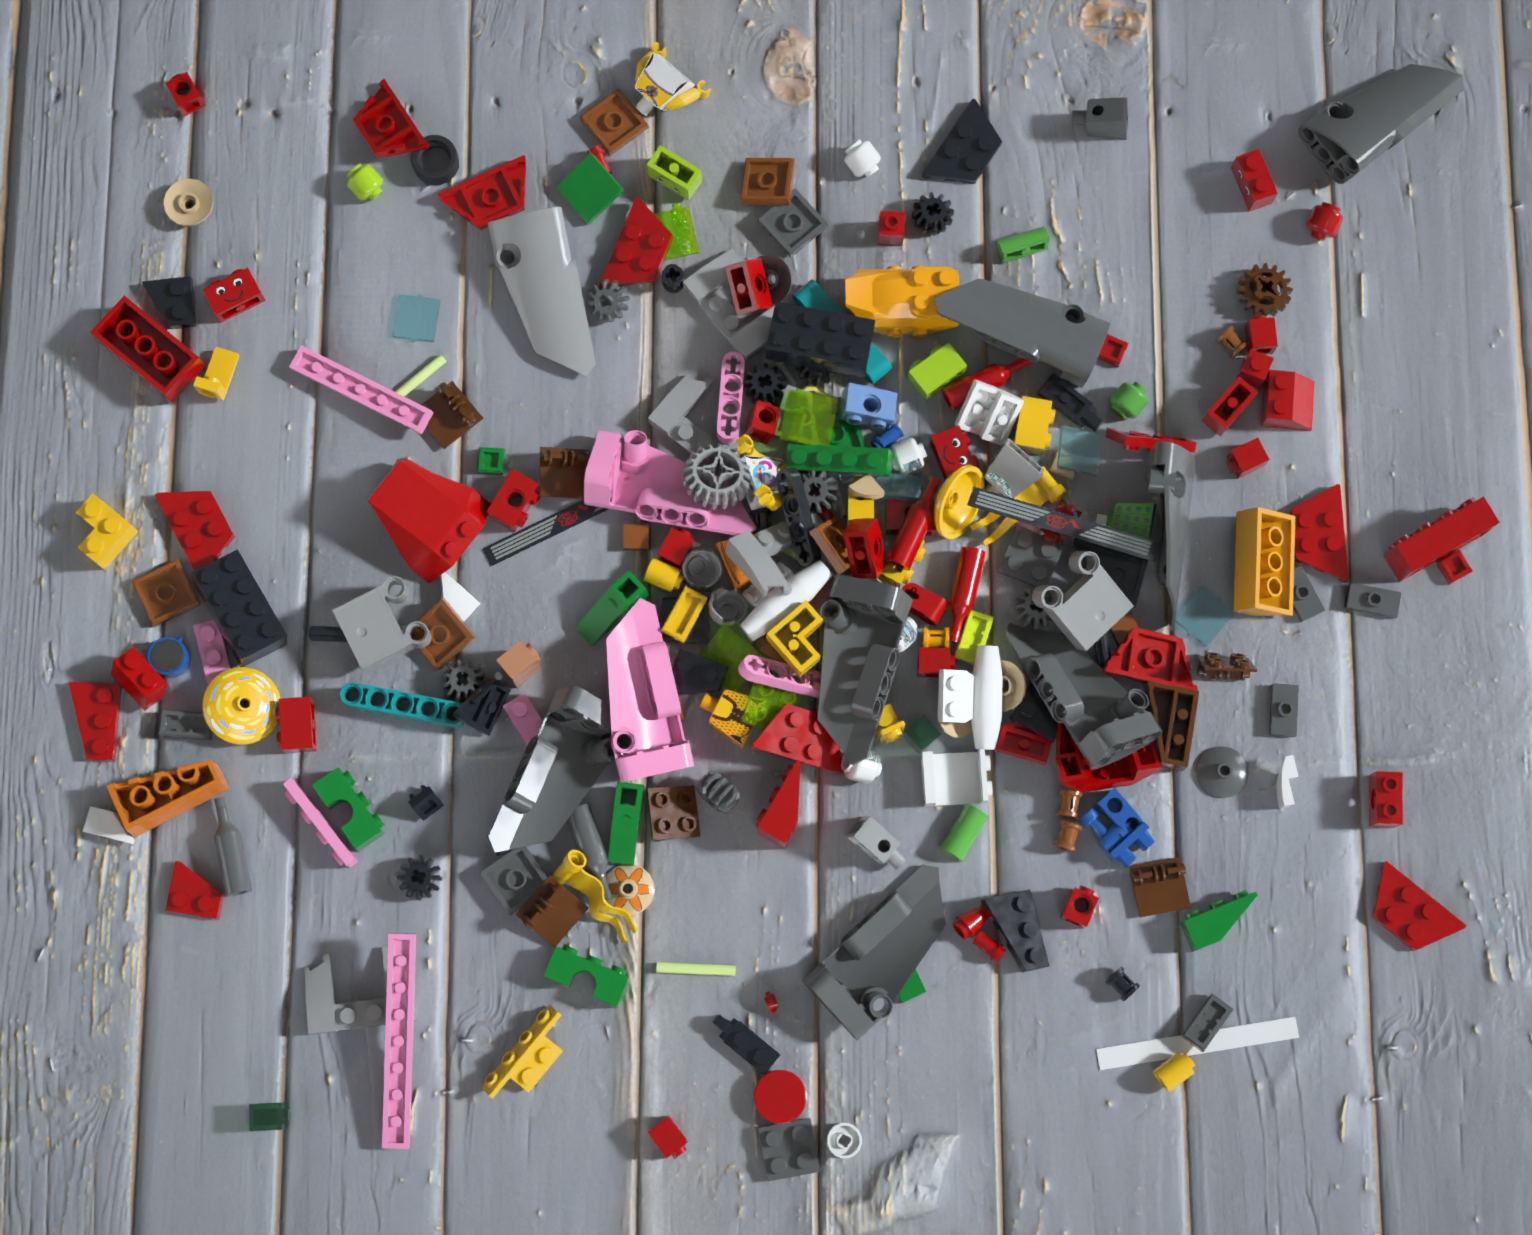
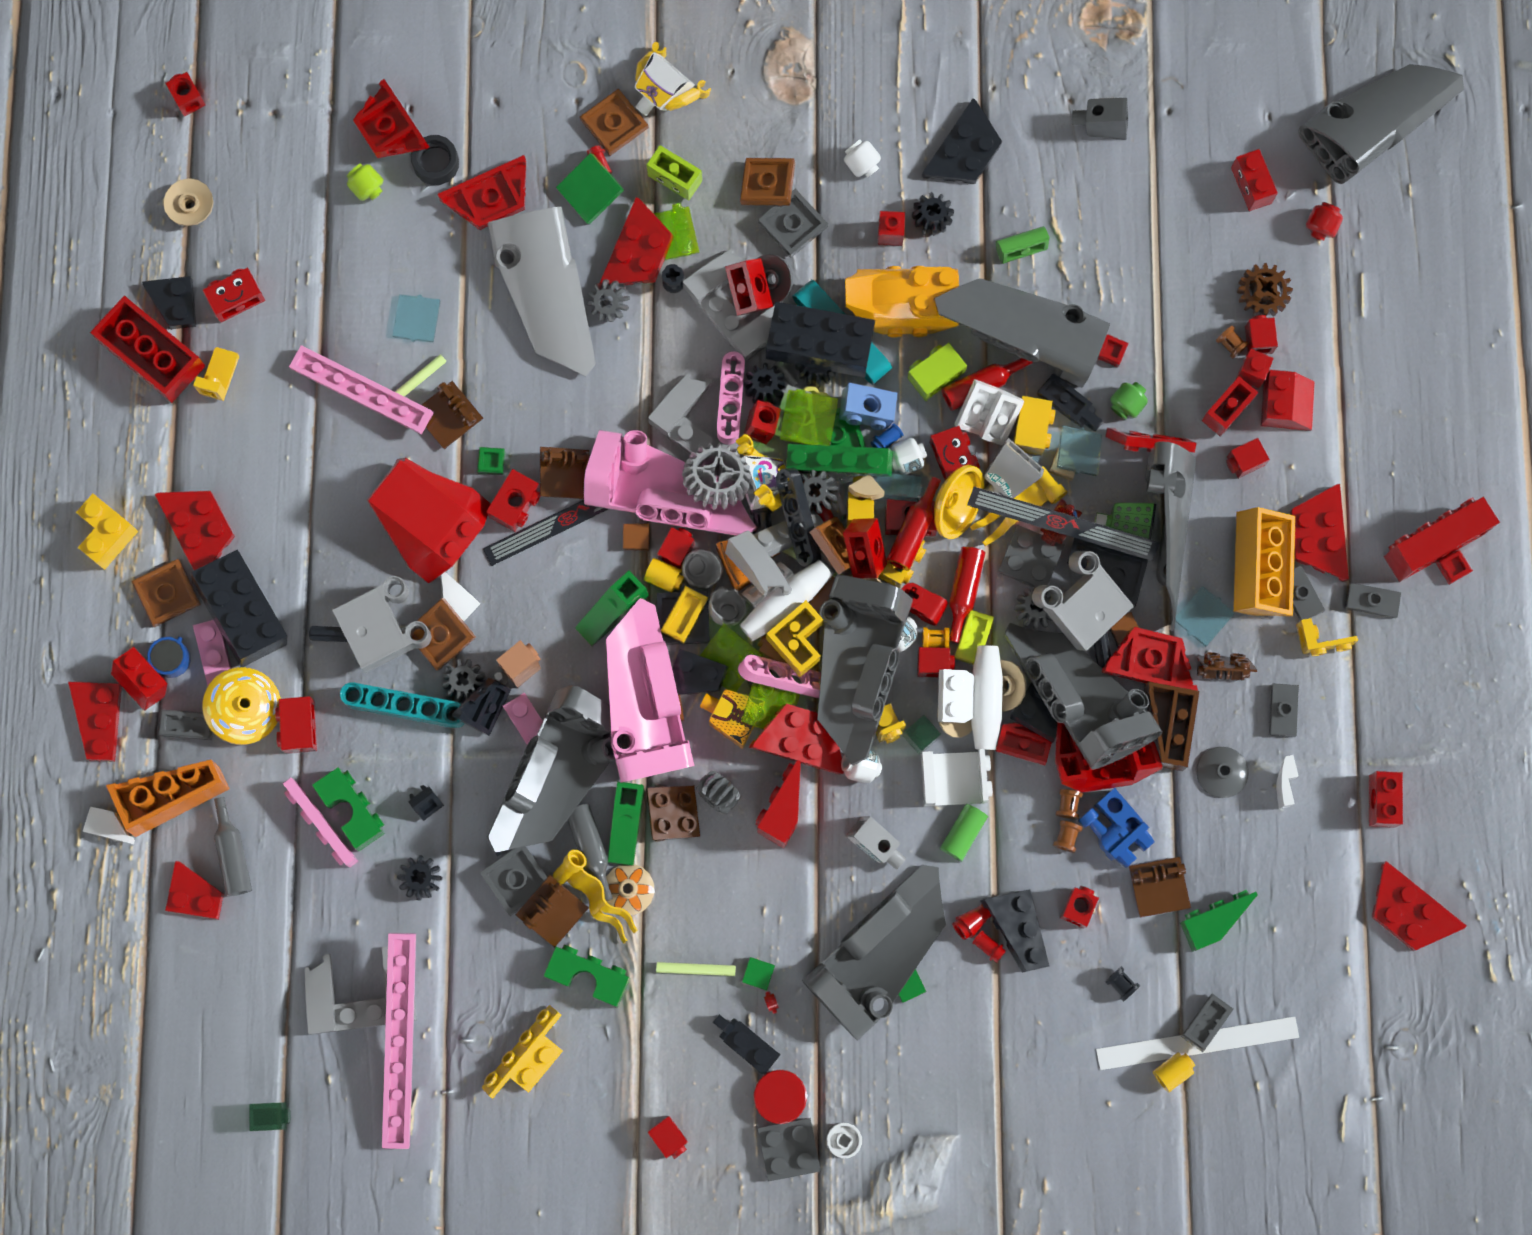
none -> green tile [742,957,775,991]
none -> yellow bracket [1296,618,1358,657]

